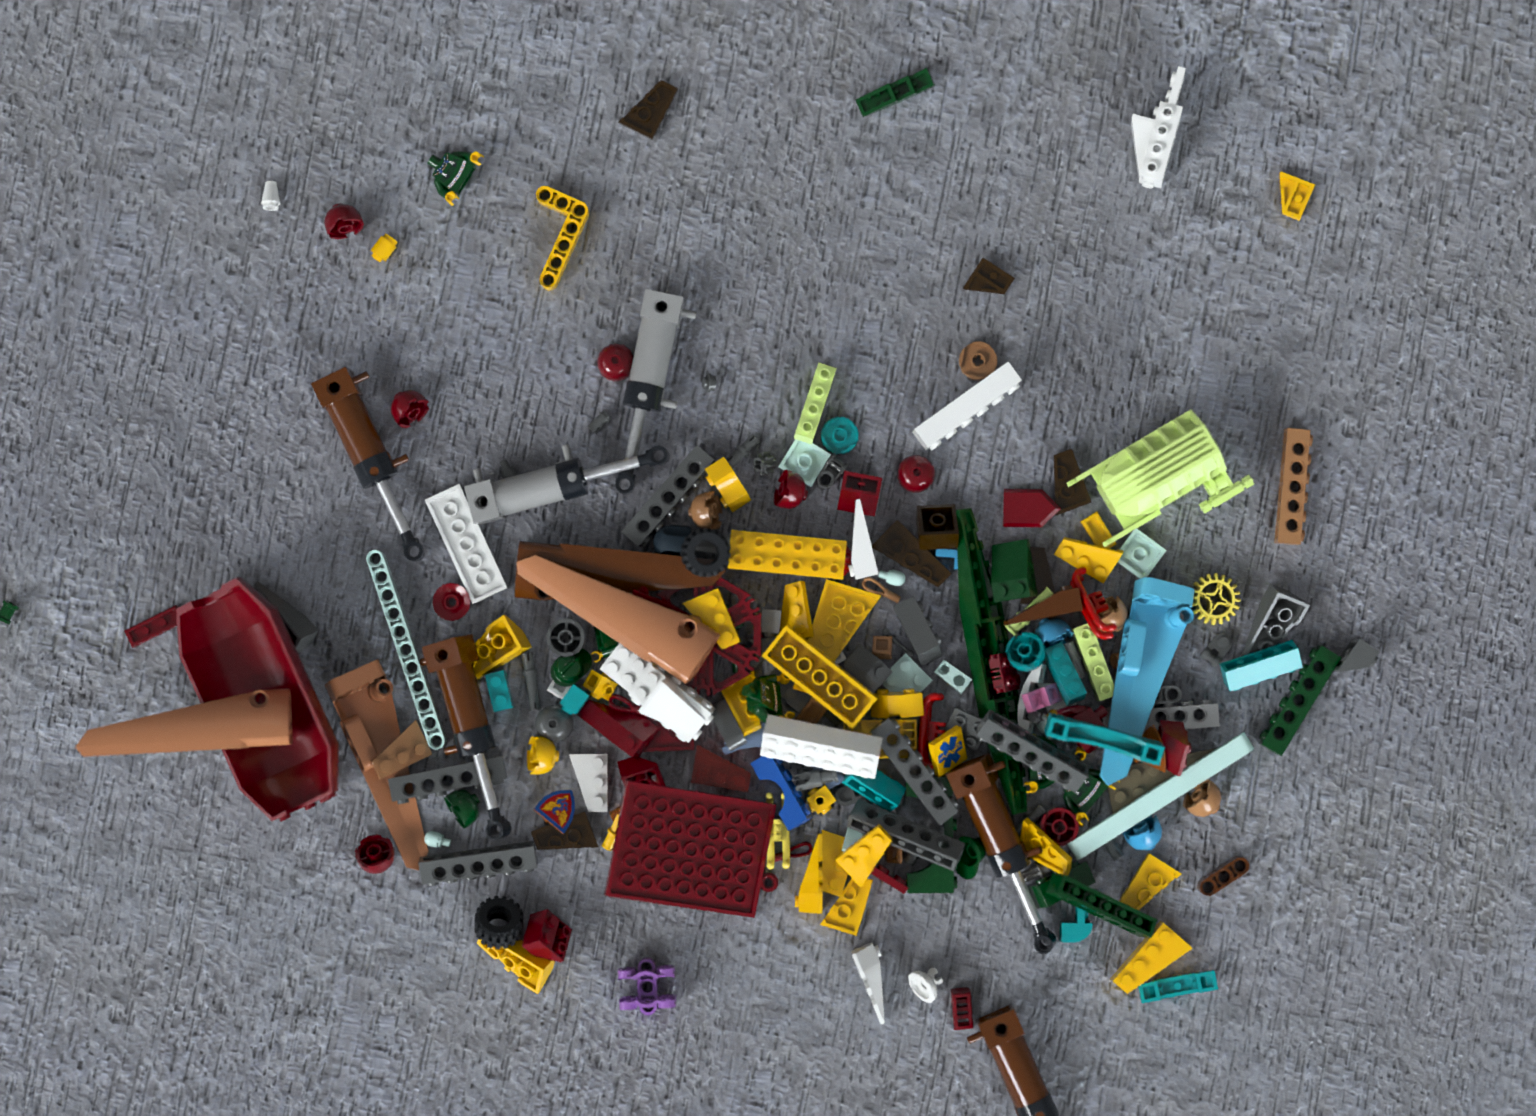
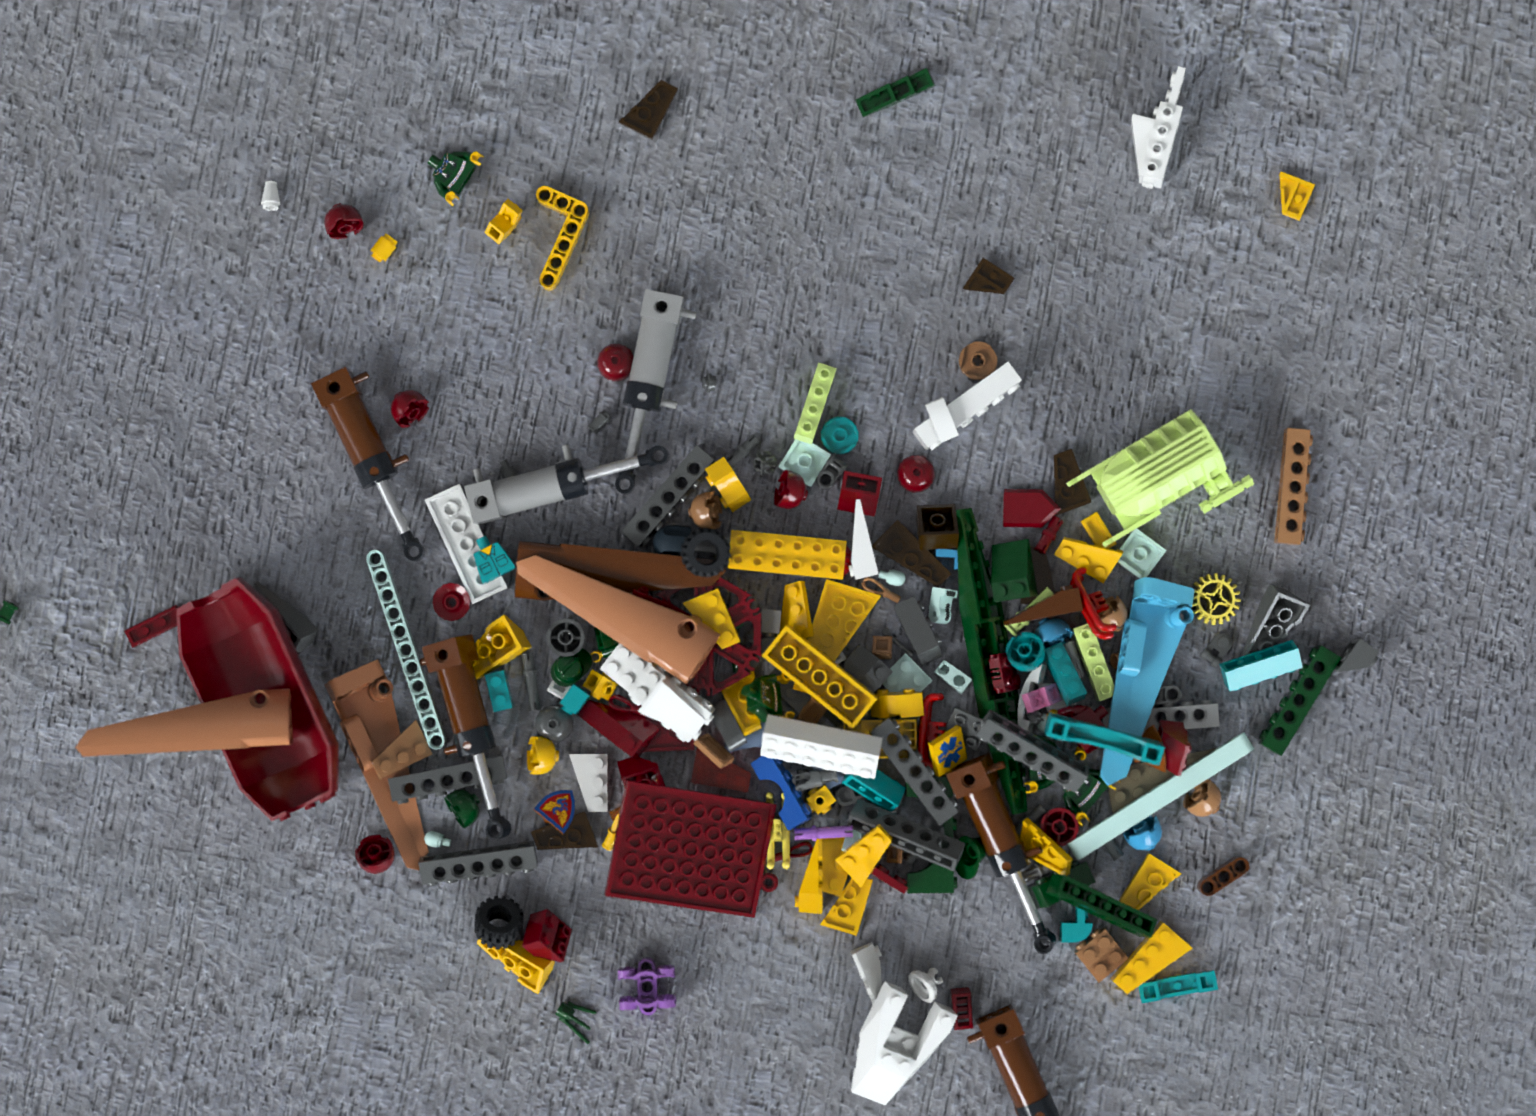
none -> teal torso [473,536,516,584]
none -> yellow brick [485,199,523,244]
none -> dark green plant [555,1001,596,1044]
none -> medium nougat tile [694,733,735,769]
none -> medium lavender pin [794,825,853,841]
none -> white wedge [851,981,958,1105]
none -> white slope [925,397,958,443]
none -> light aqua leg [929,587,958,624]
none -> dark red pin [1034,516,1063,554]
none -> medium nougat plate [1074,928,1129,982]

